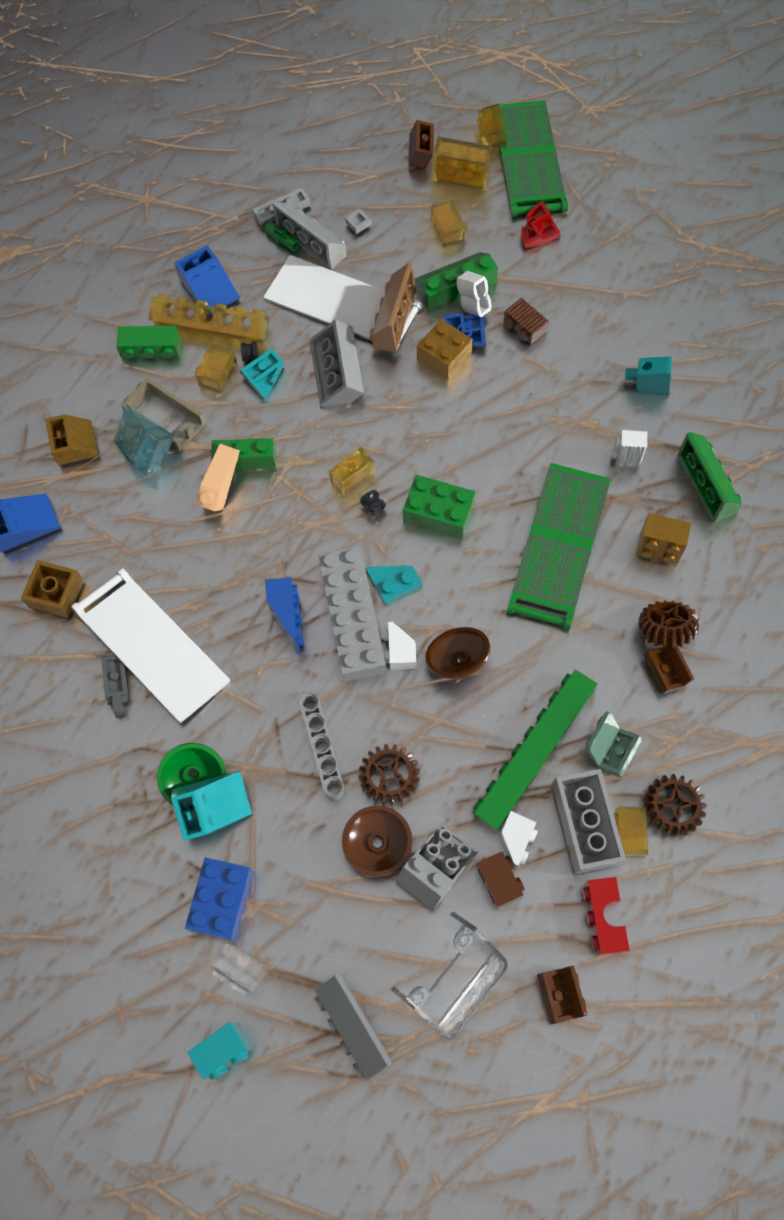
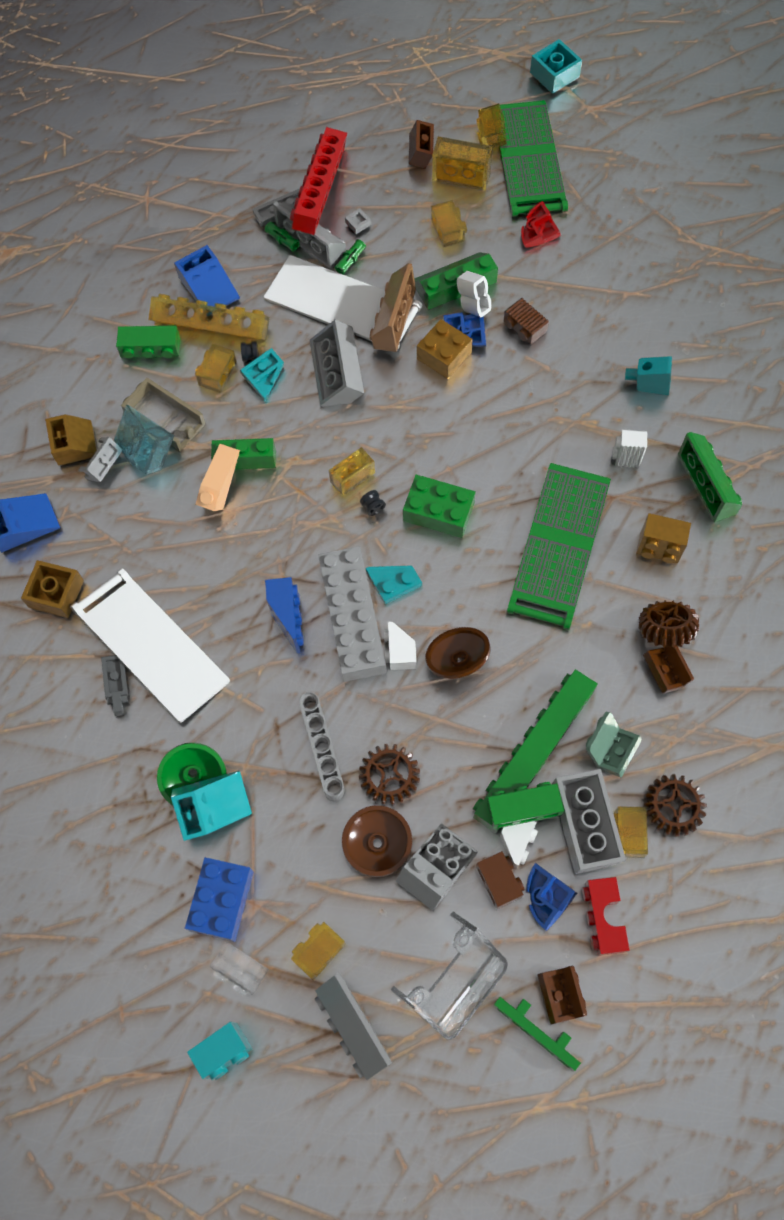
none -> light grey hinge [78,437,122,482]
none -> red brick [290,127,347,235]
none -> clear yellow brick [291,922,346,981]
none -> green pin [335,239,366,275]
none -> green brick [487,782,564,829]
none -> green hinge [493,997,581,1071]
none -> blue brick [527,863,577,931]
none -> teal brick [530,39,582,94]

